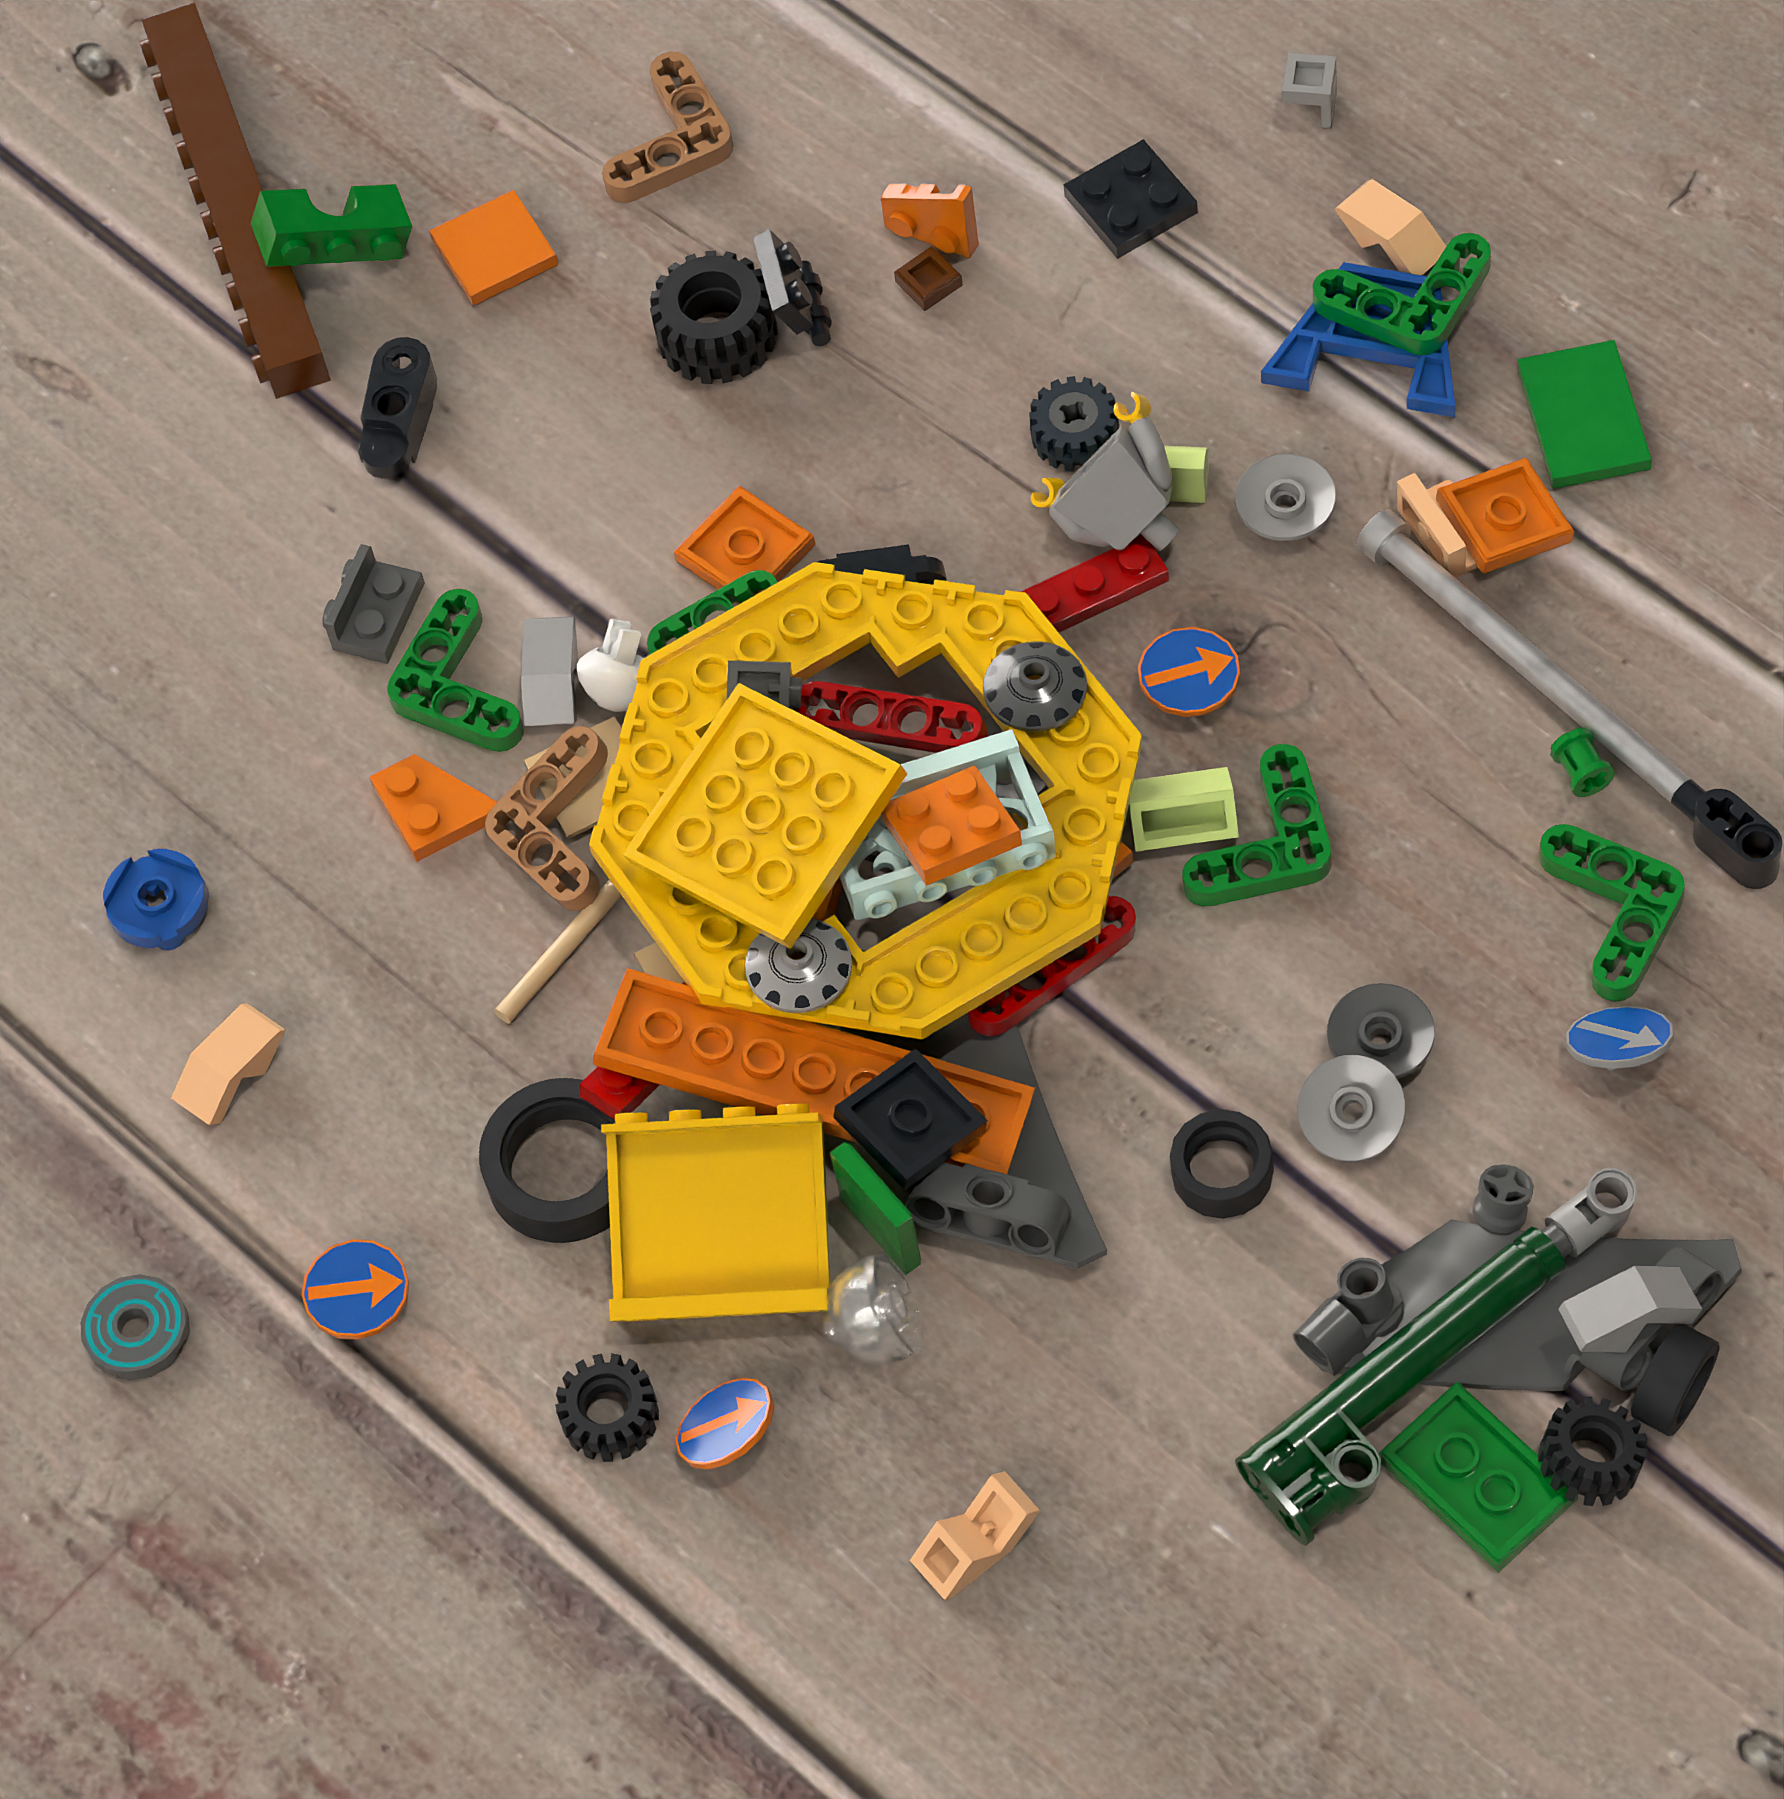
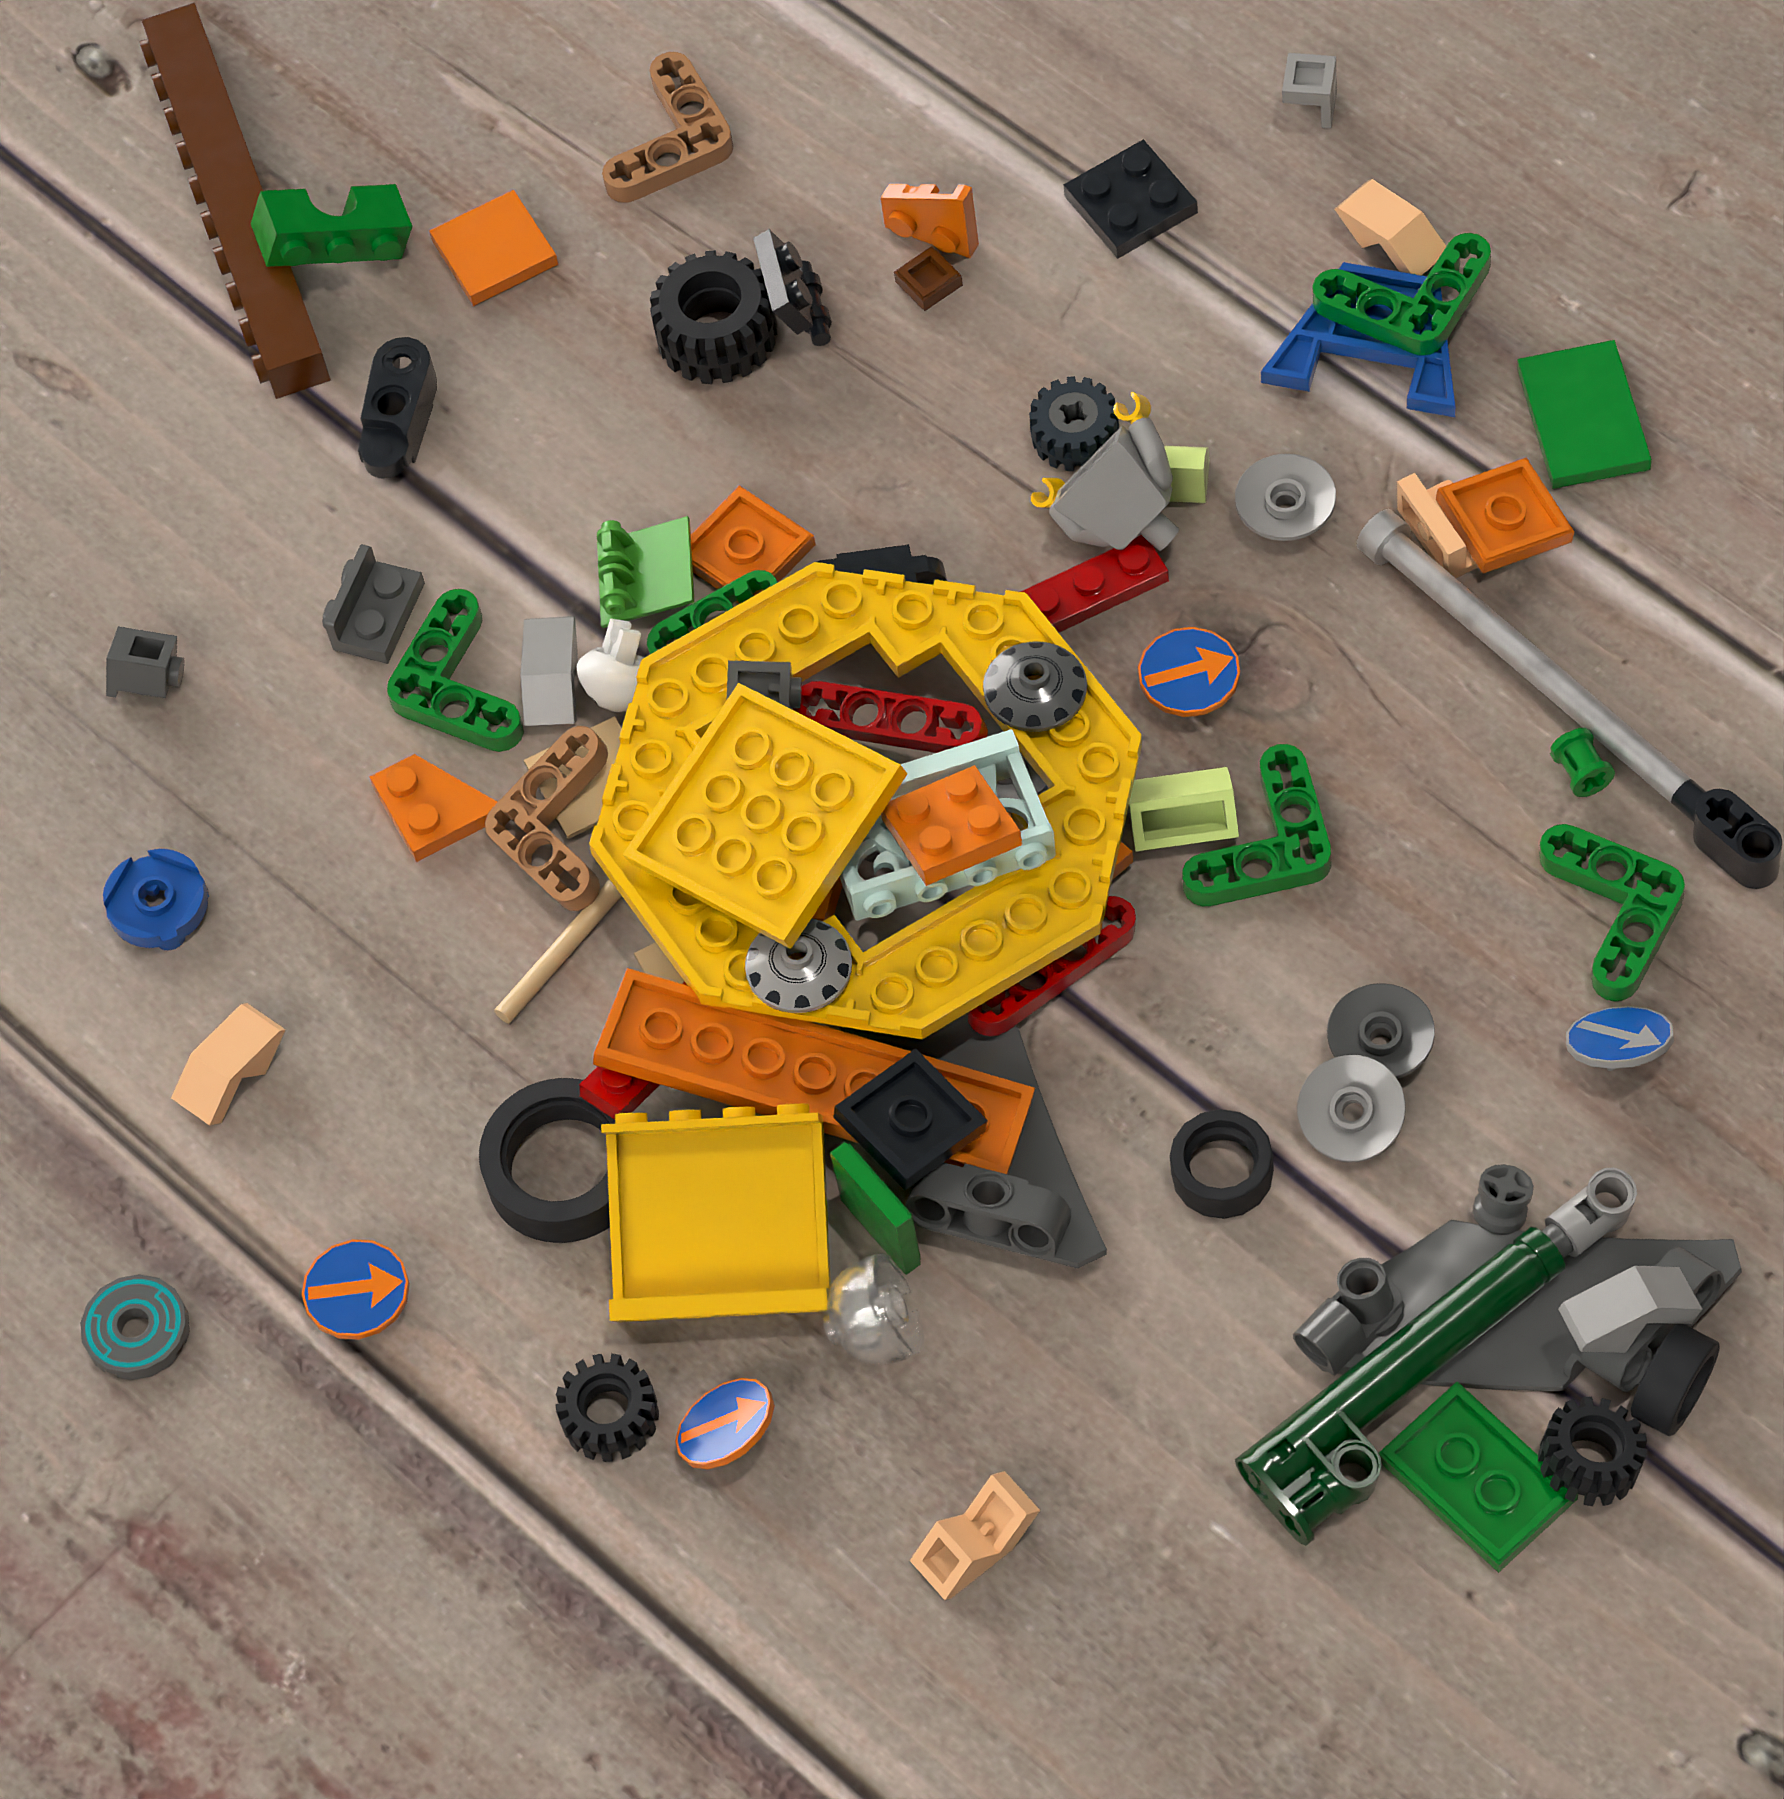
none -> dark grey brick [106,626,185,698]
none -> bright green hinge [597,516,694,628]

